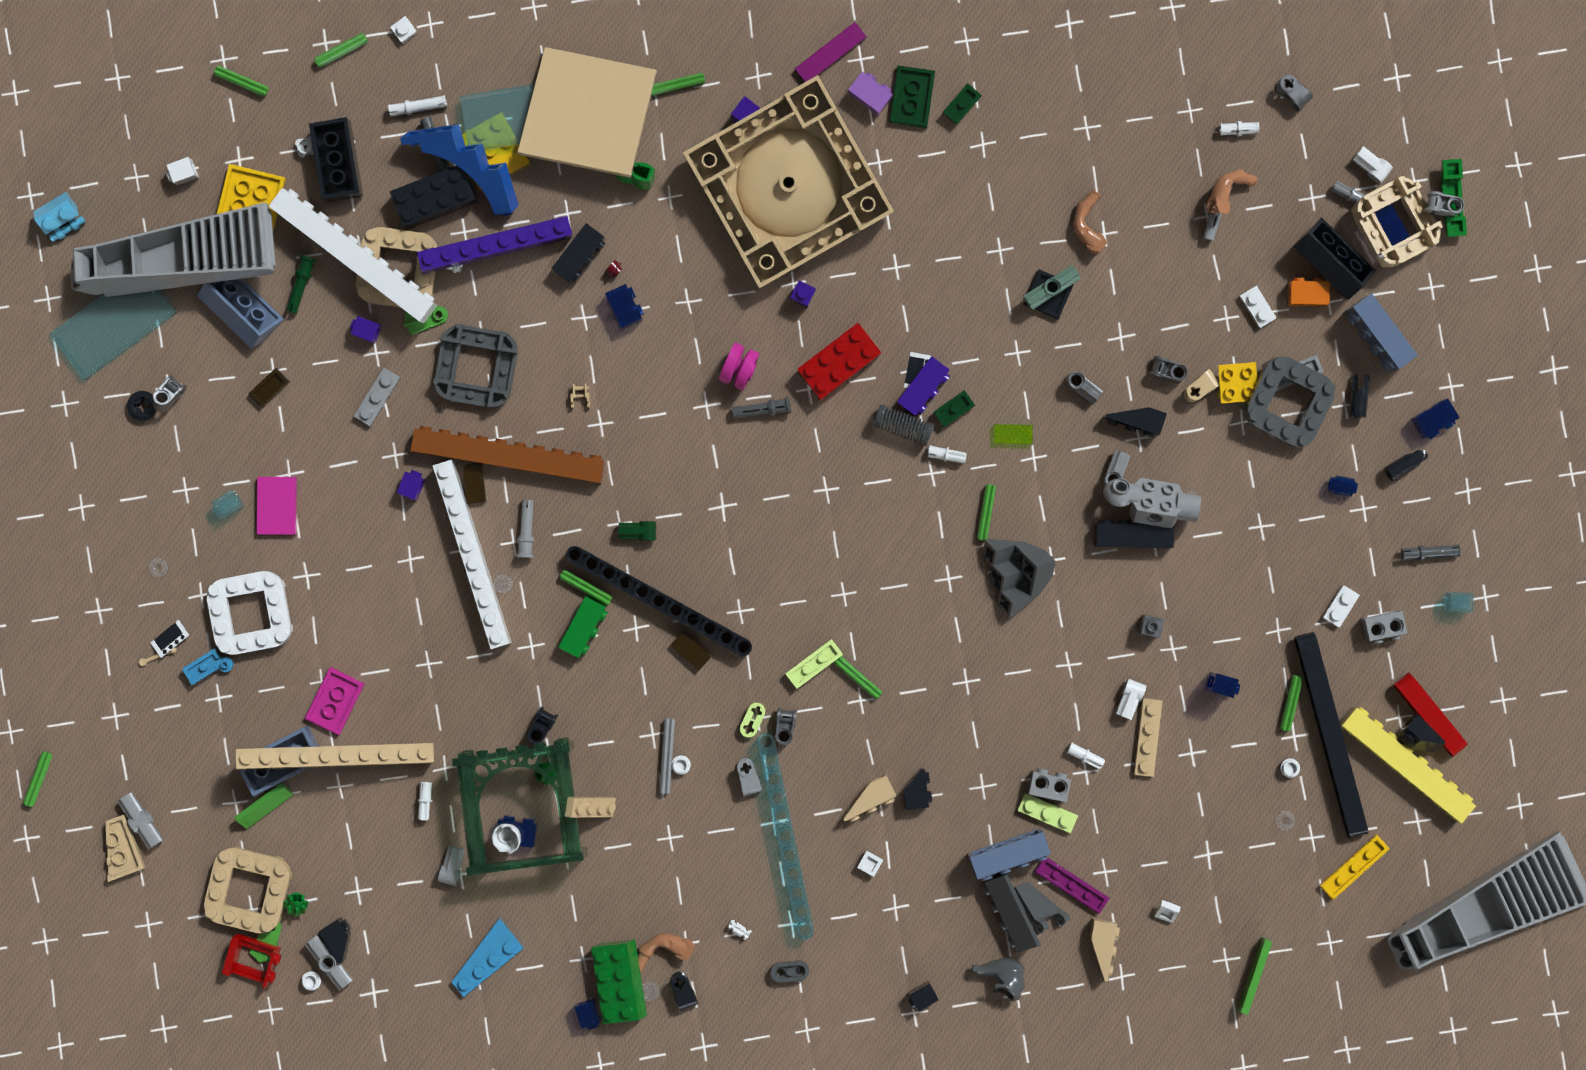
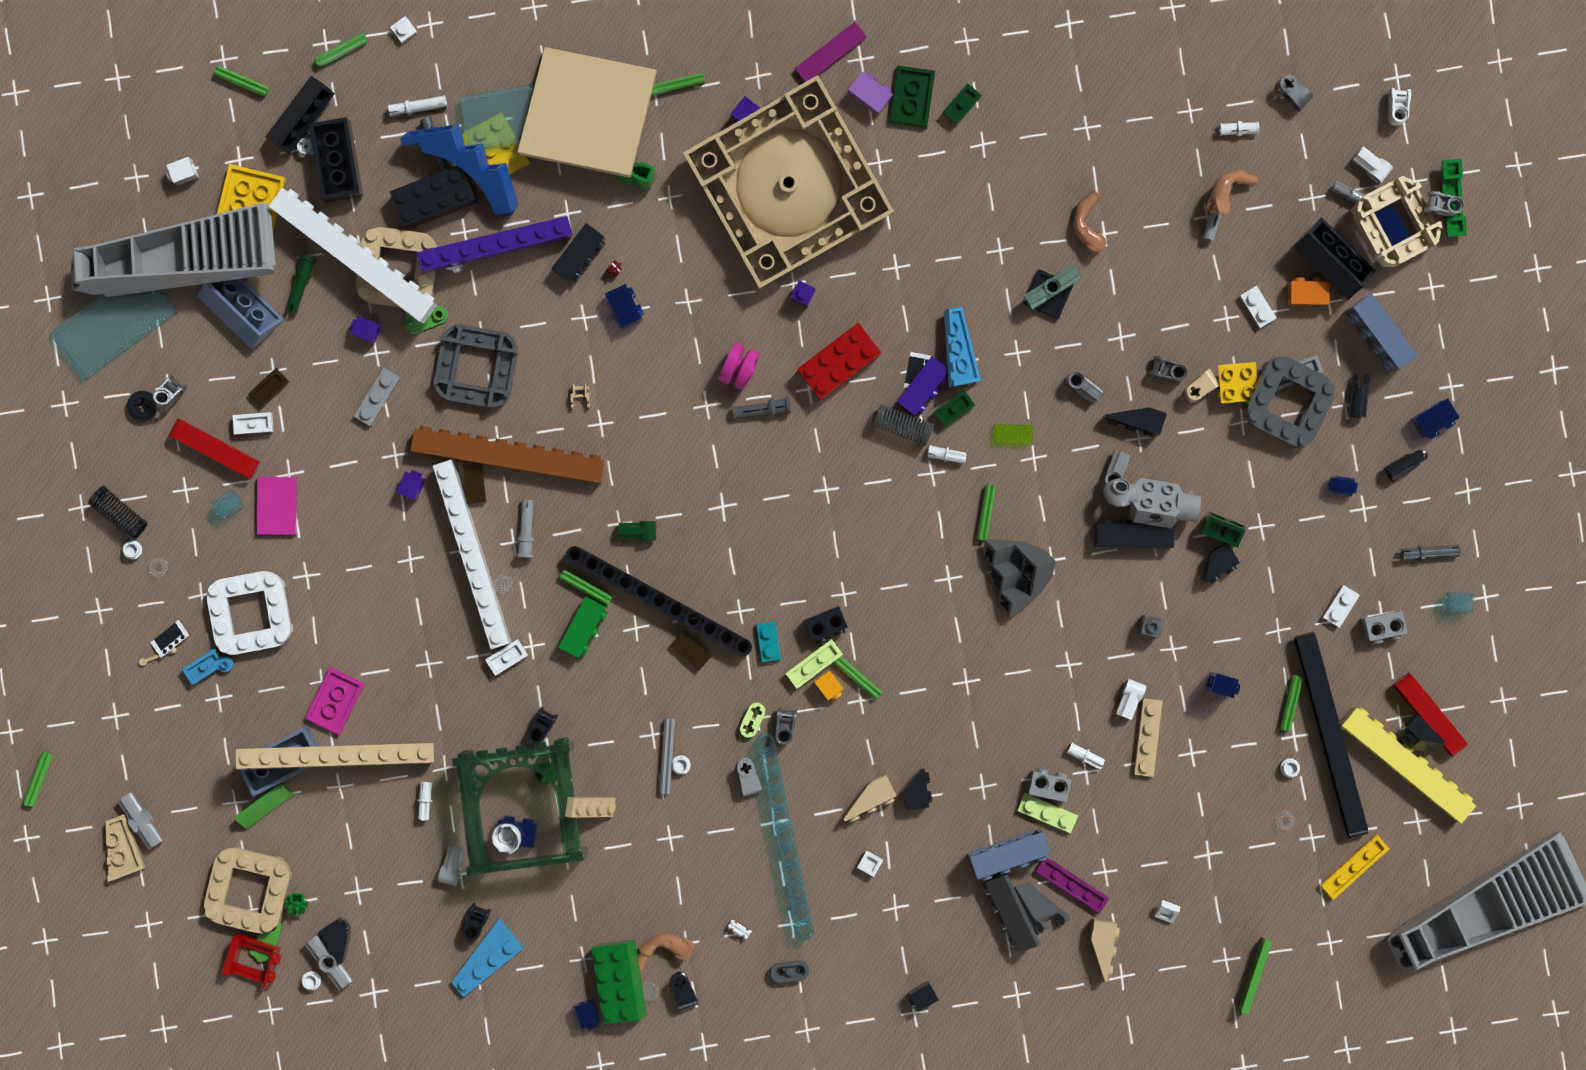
medium azure brick [33,192,86,242] -> none
dark grey piece [970,958,1025,1002] -> none
none -> black piece [88,486,148,540]
none -> white plate [123,540,142,560]
none -> red beam [168,418,260,479]
none -> white plate [232,412,274,435]
none -> black brick [265,76,335,154]
none -> black piece [462,903,491,942]
none -> white plate [485,639,528,676]
none -> teal plate [757,621,781,662]
none -> black brick [804,606,848,644]
none -> light orange brick [814,670,843,701]
none -> dark azure wing [944,307,981,388]
none -> dark green brick [1202,511,1246,548]
none -> black slope [1202,543,1240,584]
none -> white piece [1388,88,1411,127]

